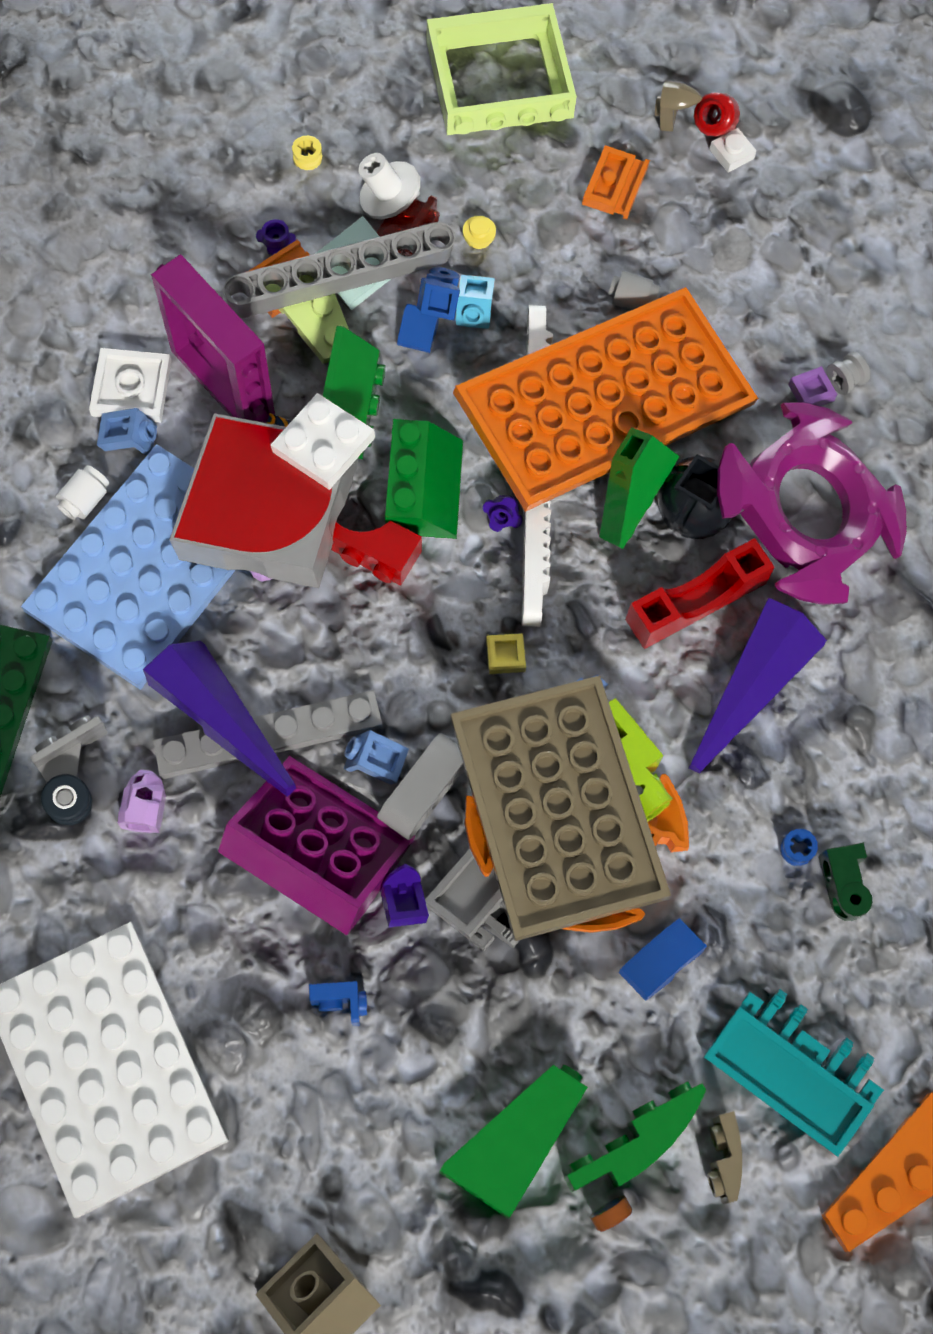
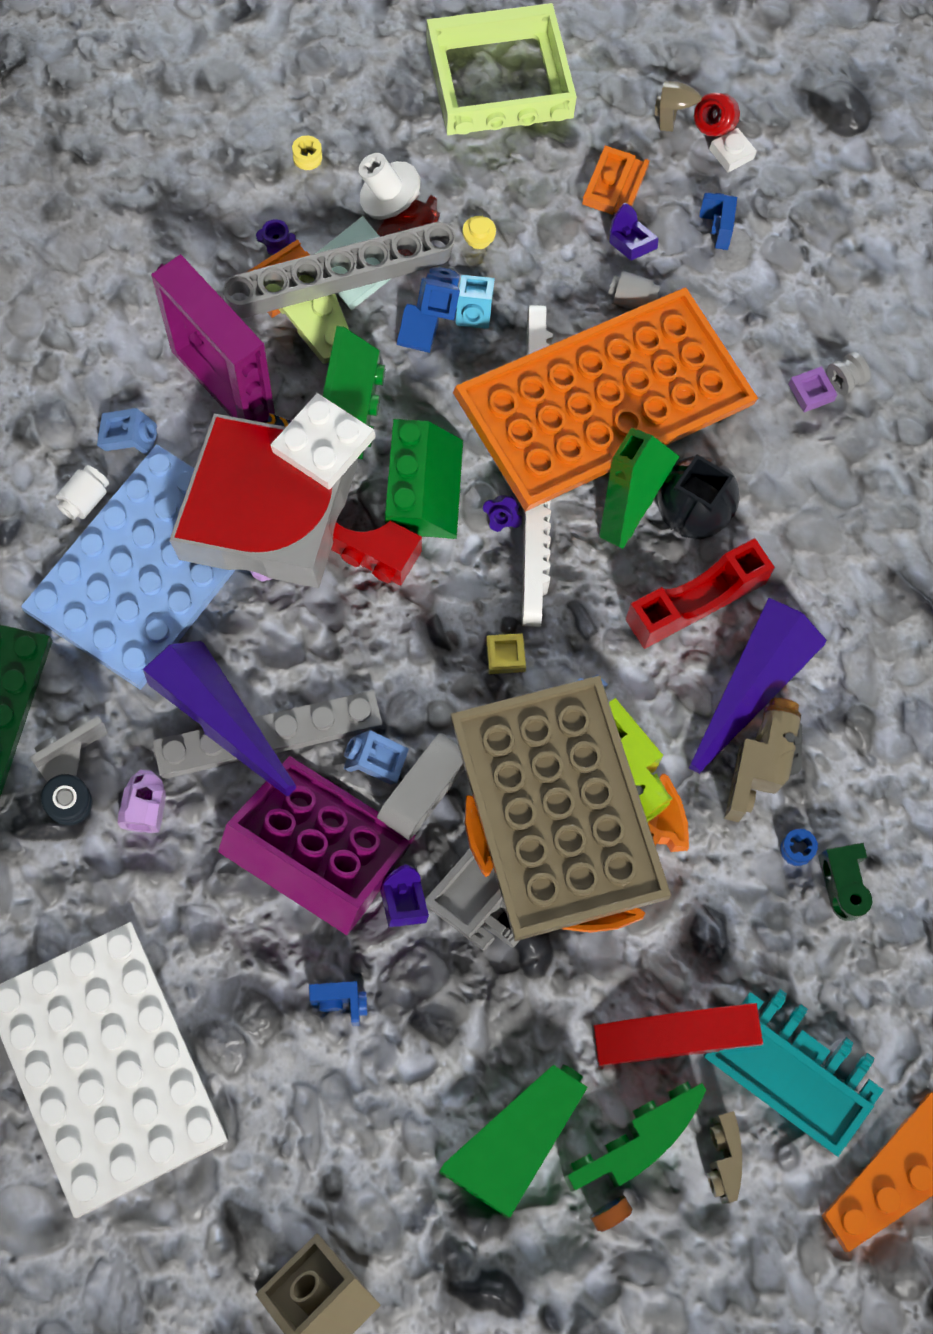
white plate [89,348,172,423] -> none
blue slope [618,918,707,1001] -> none
magenta piece [717,402,907,605] -> none
none -> red slope [593,1003,763,1066]
none -> dark purple plate [609,203,659,261]
none -> blue bracket [699,193,738,250]
none -> dark tan plate [724,698,802,823]

